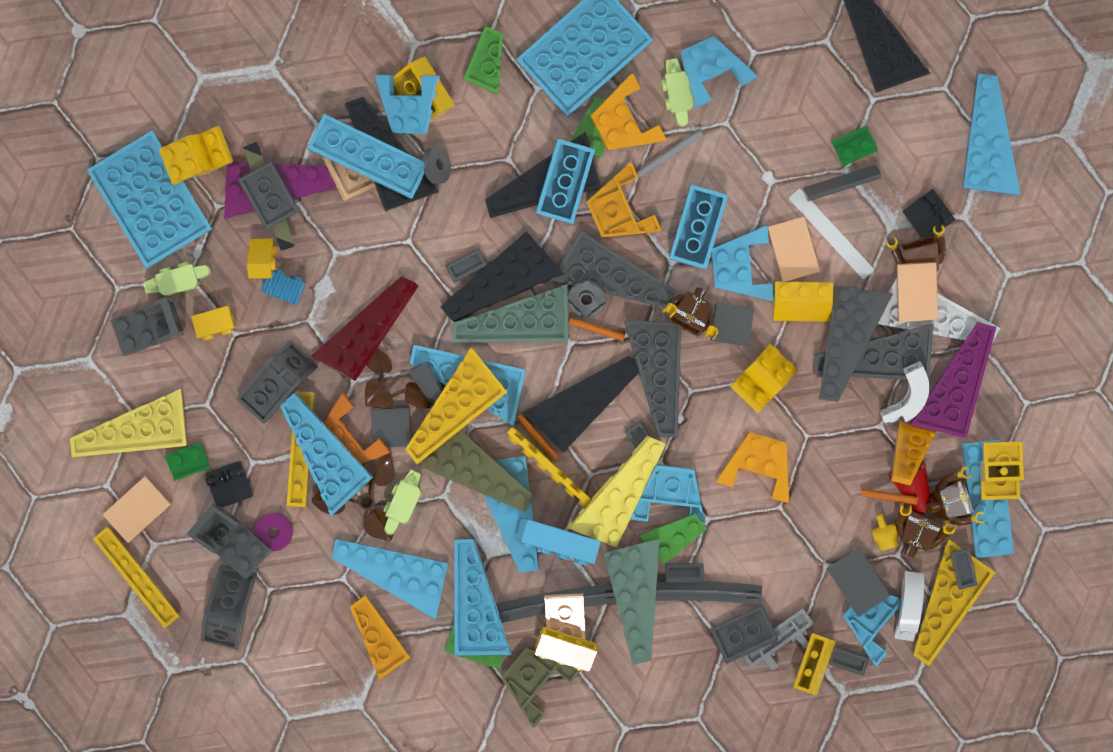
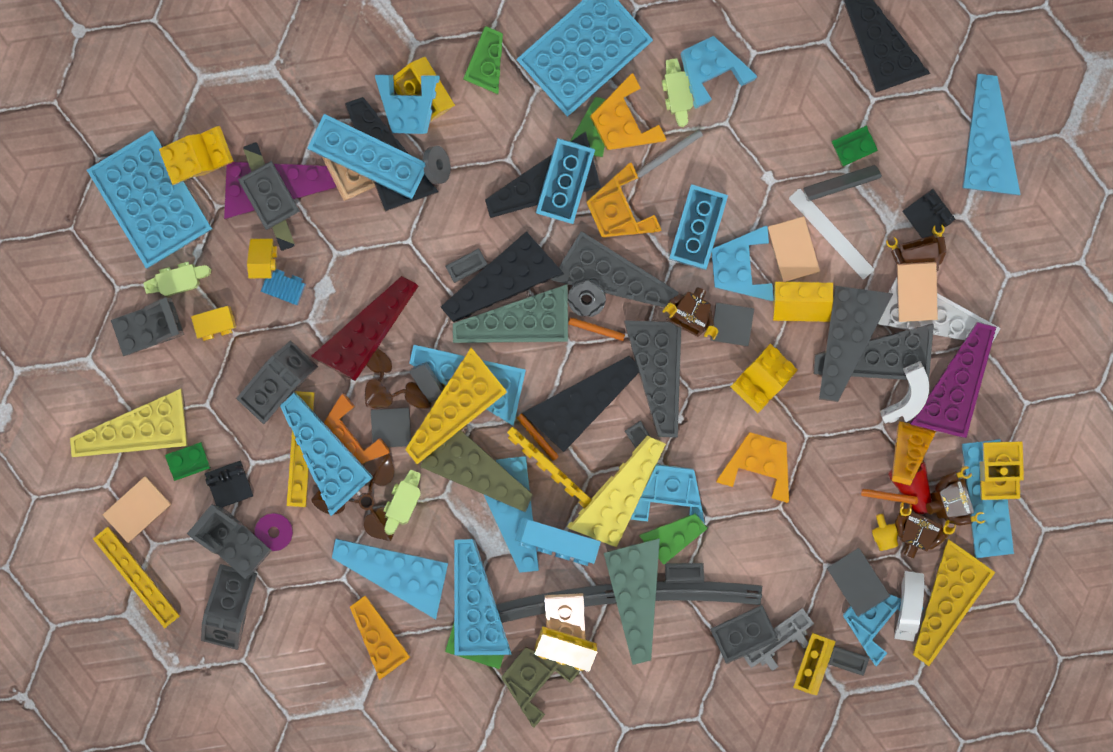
dark grey tile [949,548,978,590] -> none

